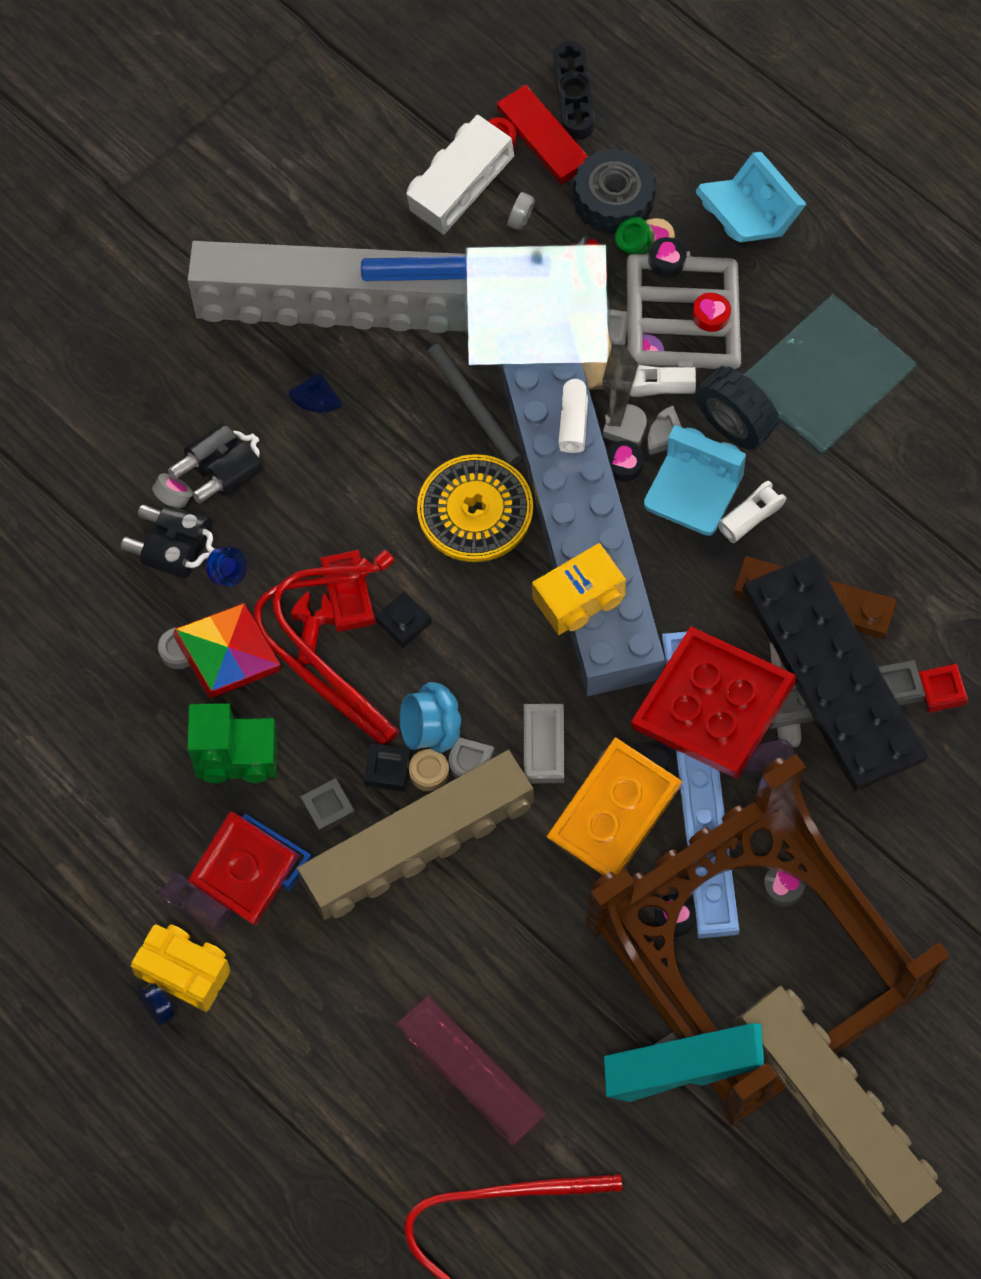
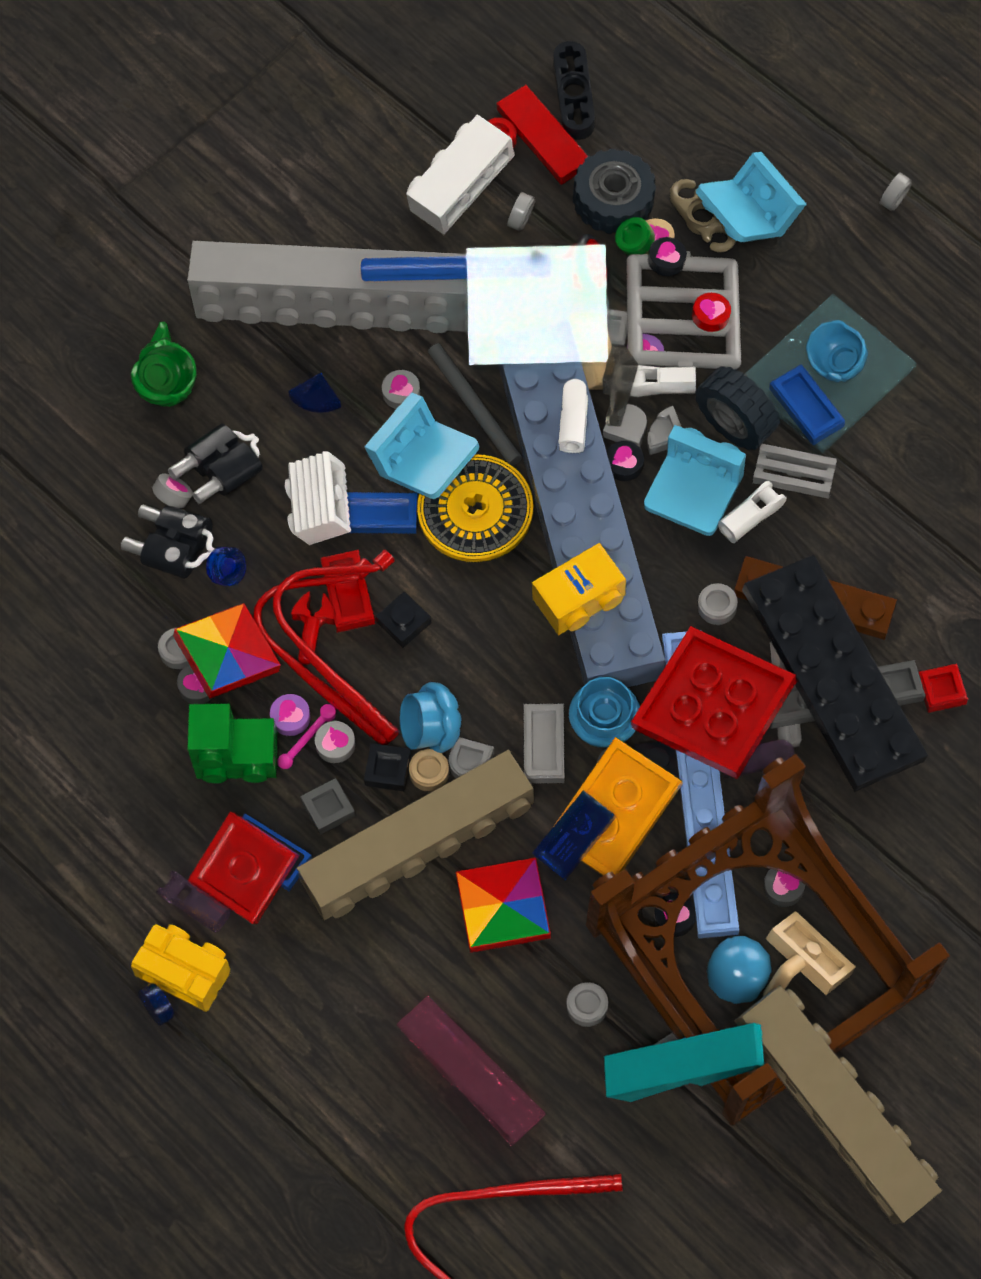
none -> green hair [131,321,197,406]
none -> dark grey tile [177,665,214,704]
none -> medium lavender tile [270,694,311,736]
none -> dark pink hinge [277,704,336,769]
none -> white brick [285,451,351,545]
none -> light grey tile [315,721,356,763]
none -> blue tile [347,492,418,534]
none -> medium azure bracket [364,392,480,499]
none -> light grey tile [382,370,420,409]
none -> tile [456,858,551,953]
none -> clear blue tile [532,790,616,880]
none -> light grey tile [567,982,608,1027]
none -> dark azure piece [569,677,640,748]
none -> dark tan piece [670,179,736,253]
none -> light grey tile [698,583,738,625]
none -> dark azure hair [706,936,772,1004]
none -> light grey tile [753,444,837,499]
none -> tan plate [763,911,856,996]
none -> blue tile [769,364,845,445]
none -> dark azure hair [806,320,869,382]
none -> light grey tile [879,172,912,211]

